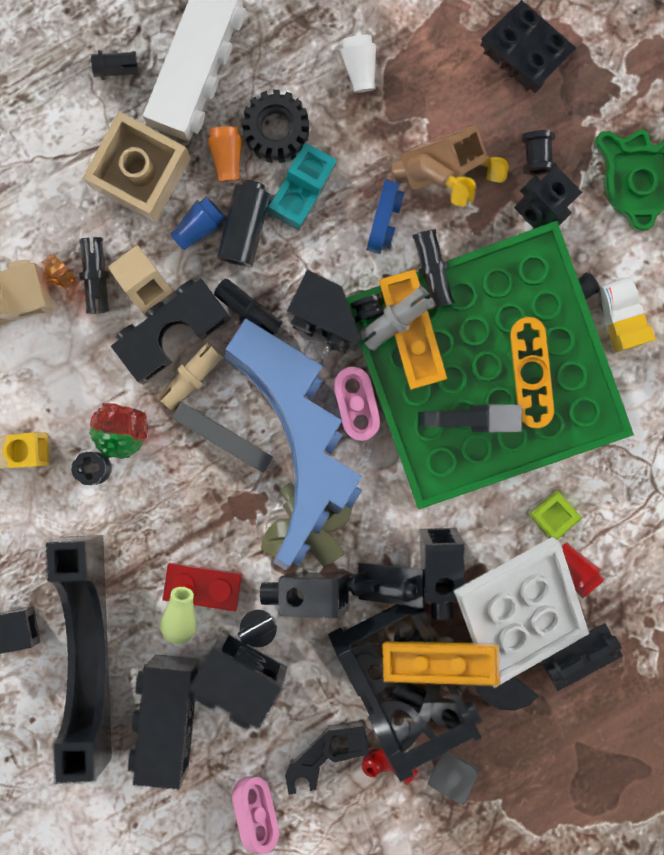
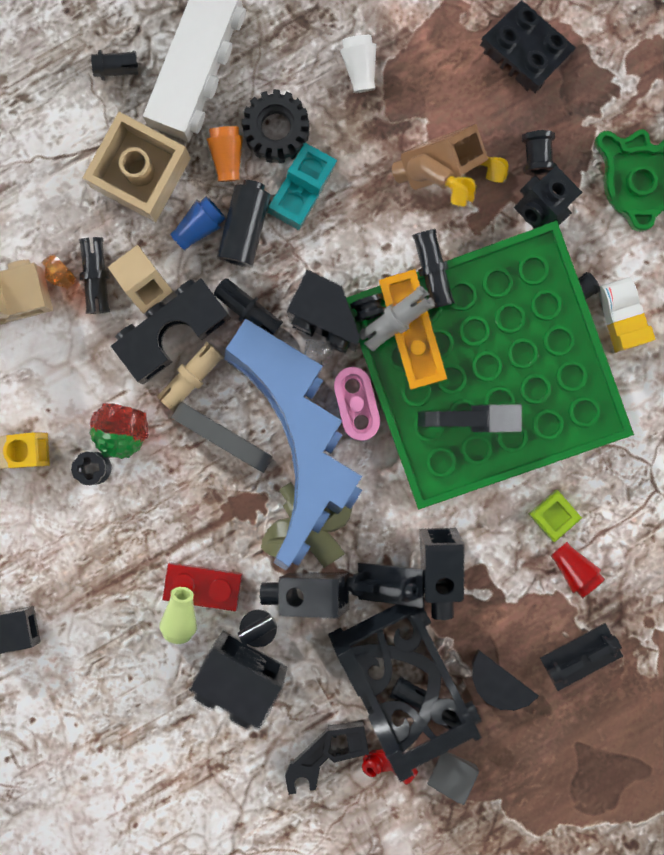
black arch [46,535,112,784] -> none
black brick [128,654,200,790] -> none
bright pink plate [232,777,279,854] -> none
blue plate [366,179,405,254] -> none
light orange tile [383,642,500,686] -> none
white plate [454,537,589,688] -> none
light orange beam [510,317,554,428] -> none

